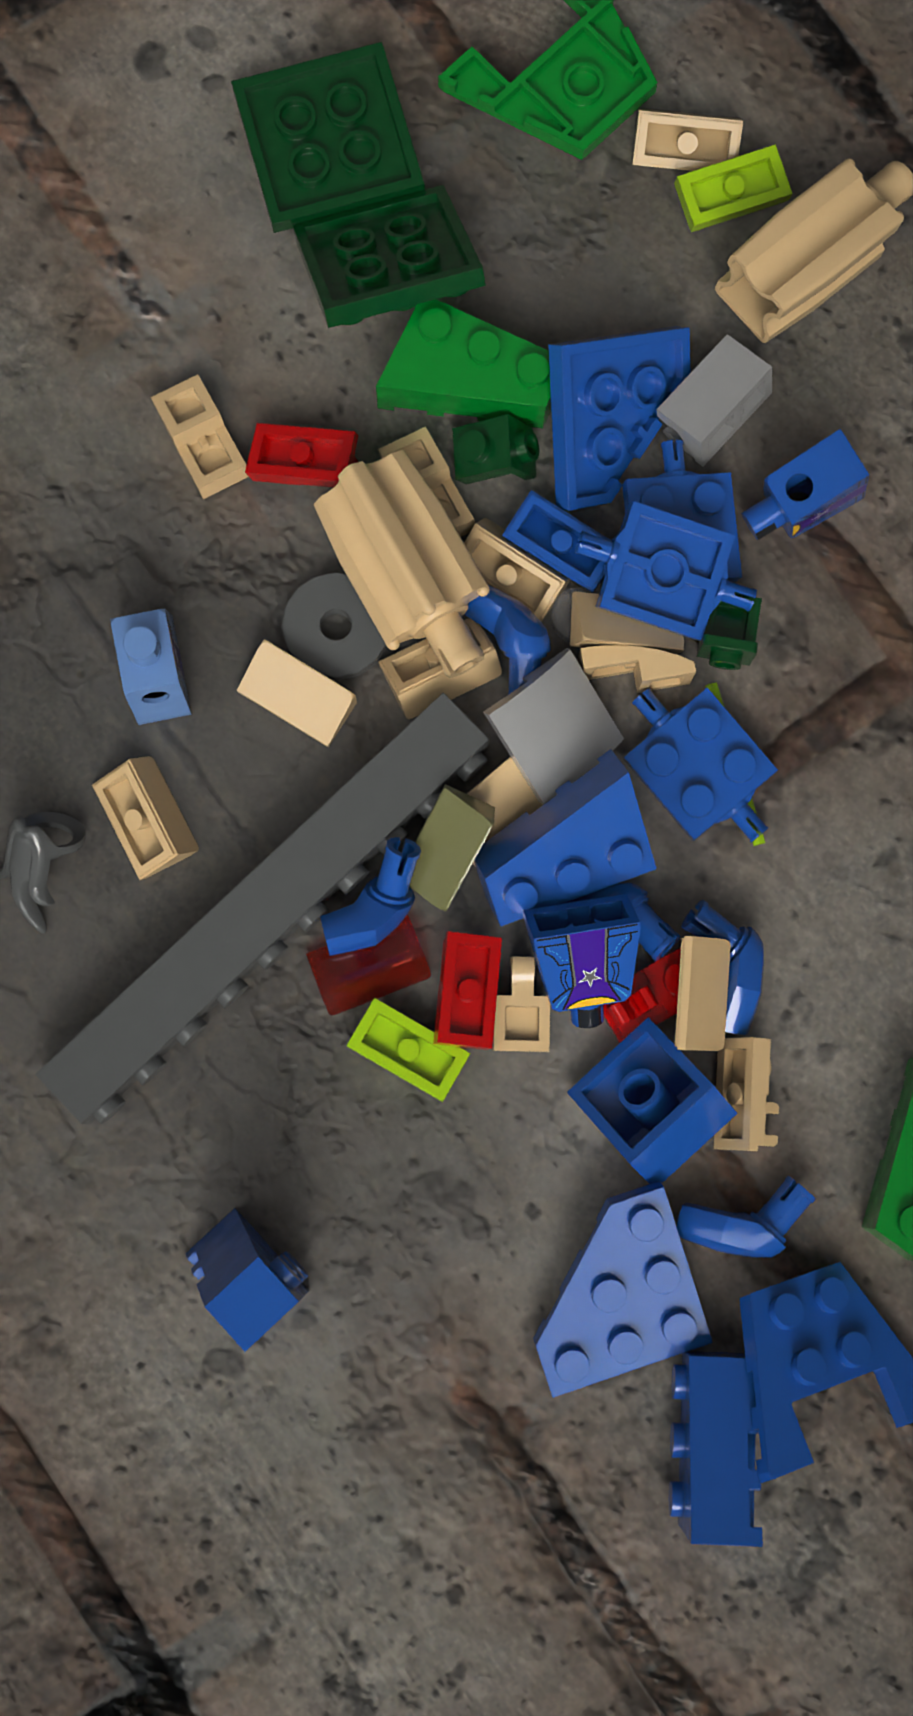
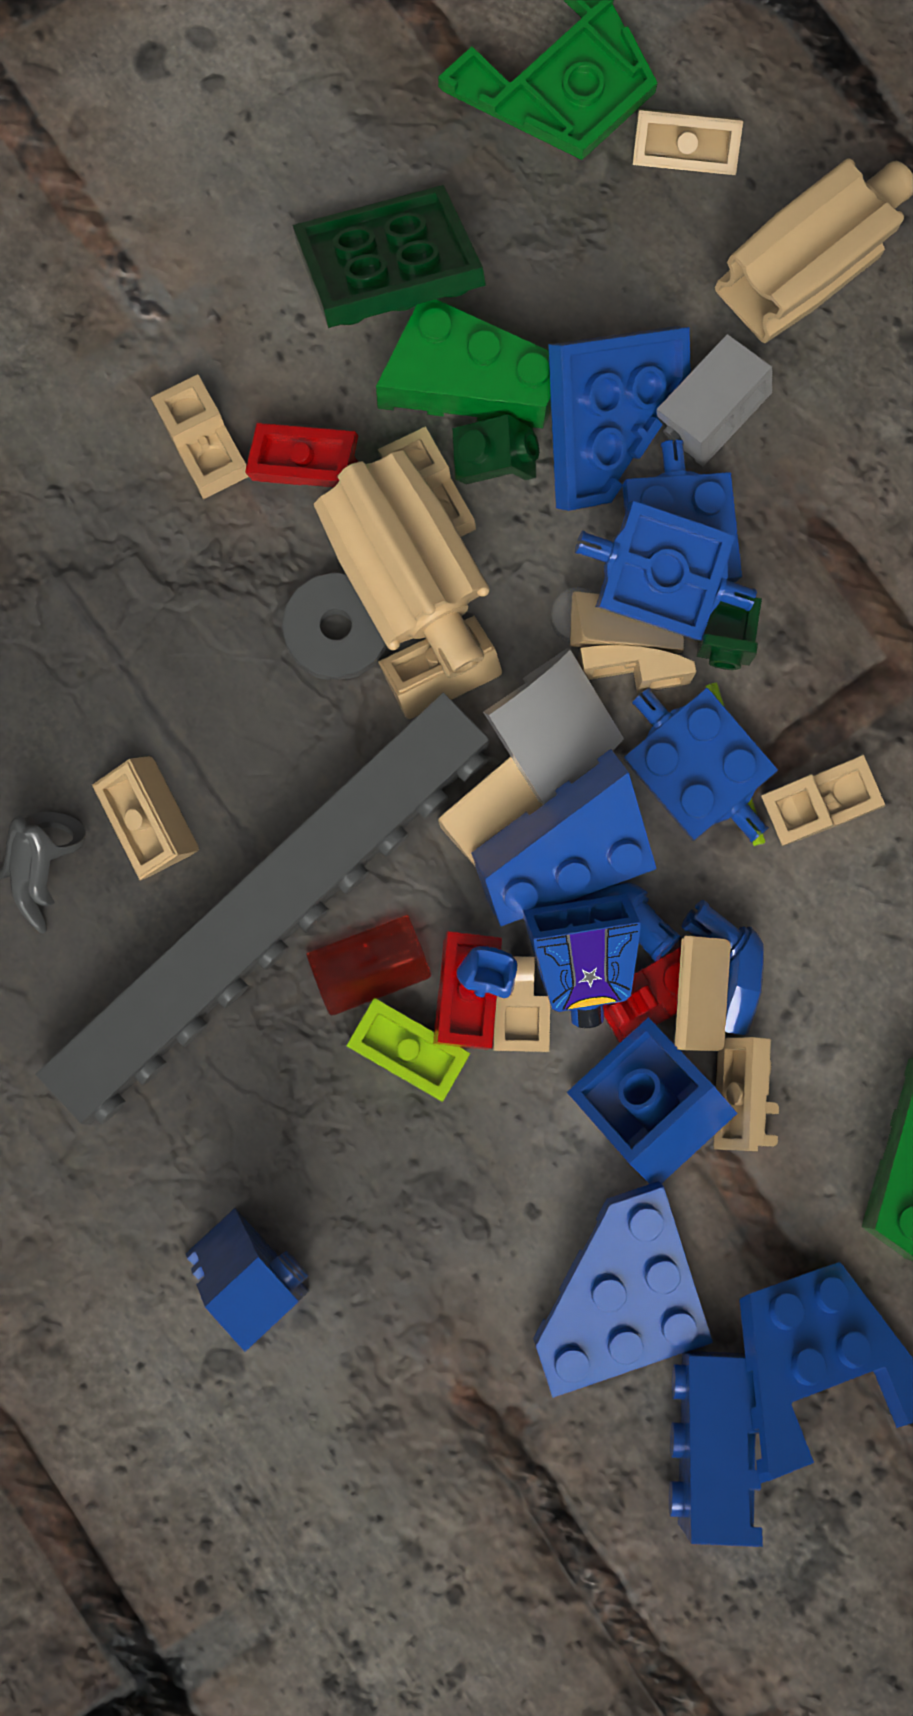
medium blue torso [110,609,192,725] -> none
dark green plate [231,42,425,233] -> none
tan slope [237,639,357,748] -> none
blue arm [320,837,421,956] -> none
olive slope [409,784,495,912] -> none
tan slope [464,518,570,622] -> none
blue arm [465,584,551,695] -> none
blue slope [502,490,611,593] -> none
lime plate [674,144,793,232] -> none
blue arm [677,1175,816,1258] -> none
blue torso [741,429,869,540] -> none
none -> blue piece [457,946,518,998]
none -> tan slope [761,755,886,846]

